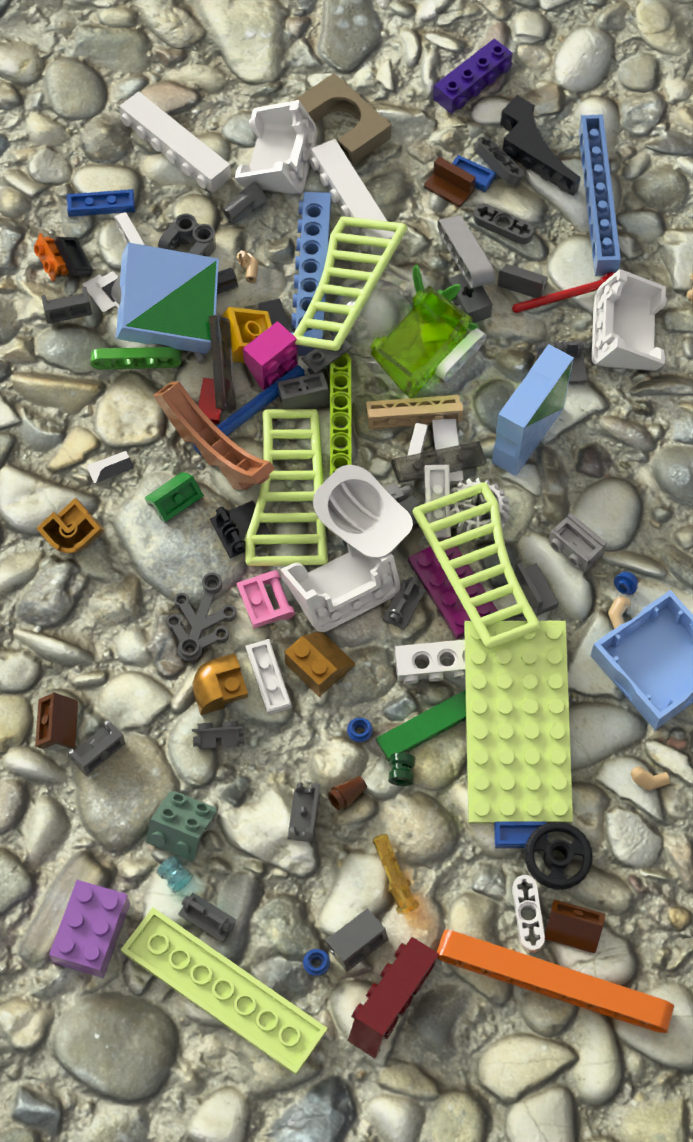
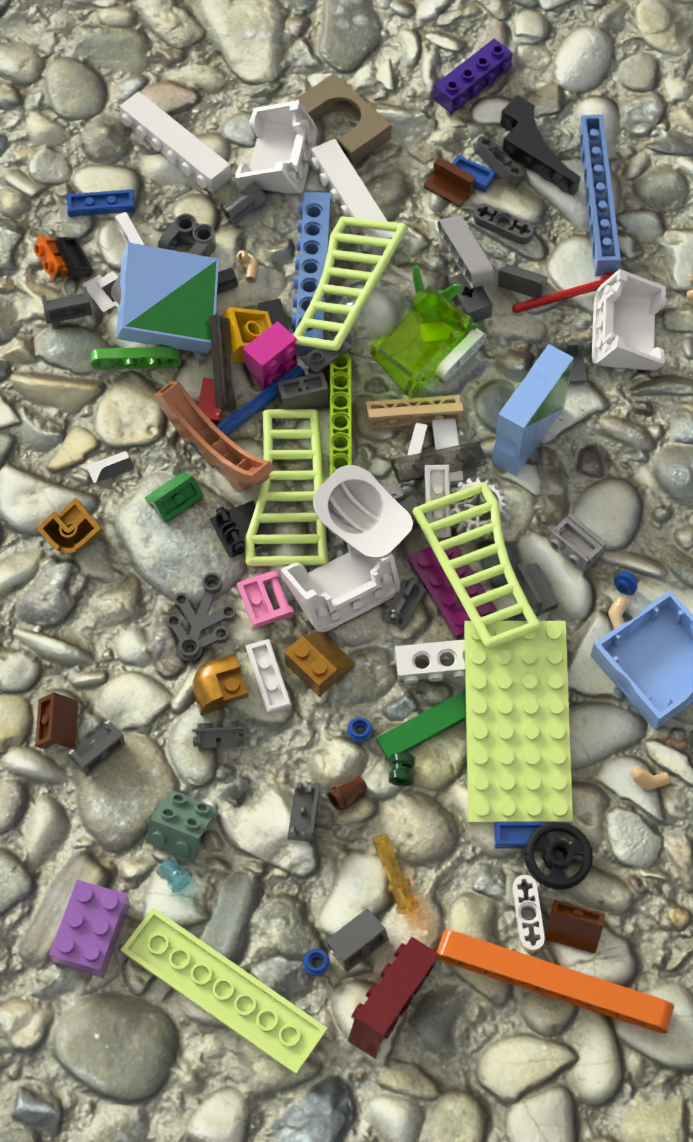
dark grey hinge [178,893,237,942] -> none

